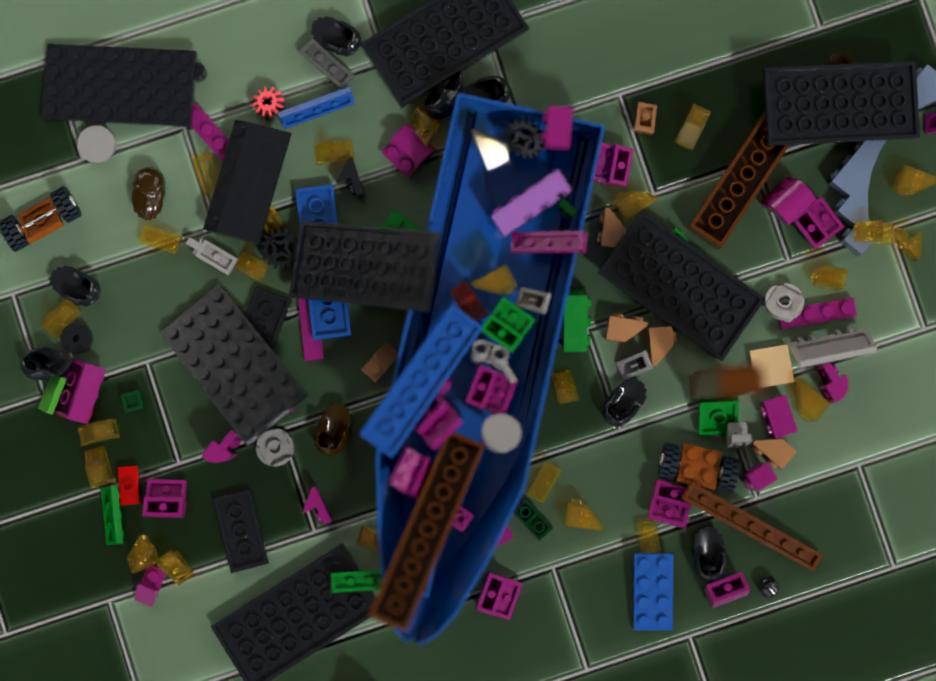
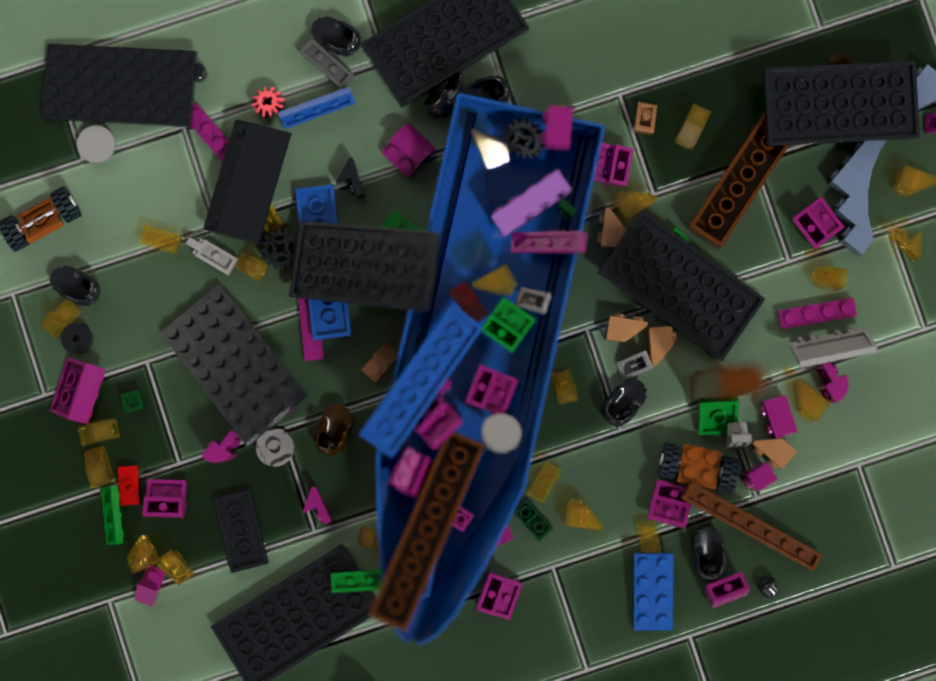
black hair [20,347,74,380] -> none
bright green tile [38,375,66,415] -> none
dark brown hair [131,167,165,220] -> none
clear yellow tile [192,153,219,195] -> none
black tile [245,286,293,350] -> none
clear yellow slope [315,140,355,165] -> none
clear yellow slope [409,107,443,147] -> none
light grey beam [470,339,517,383] -> none
green wedge [562,287,591,352] -> none
tan tile [749,344,794,387] -> none
magenta brick [760,177,816,225] -> none
light grey plate [765,283,804,322] -> none
clear yellow slope [854,221,893,244] -> none

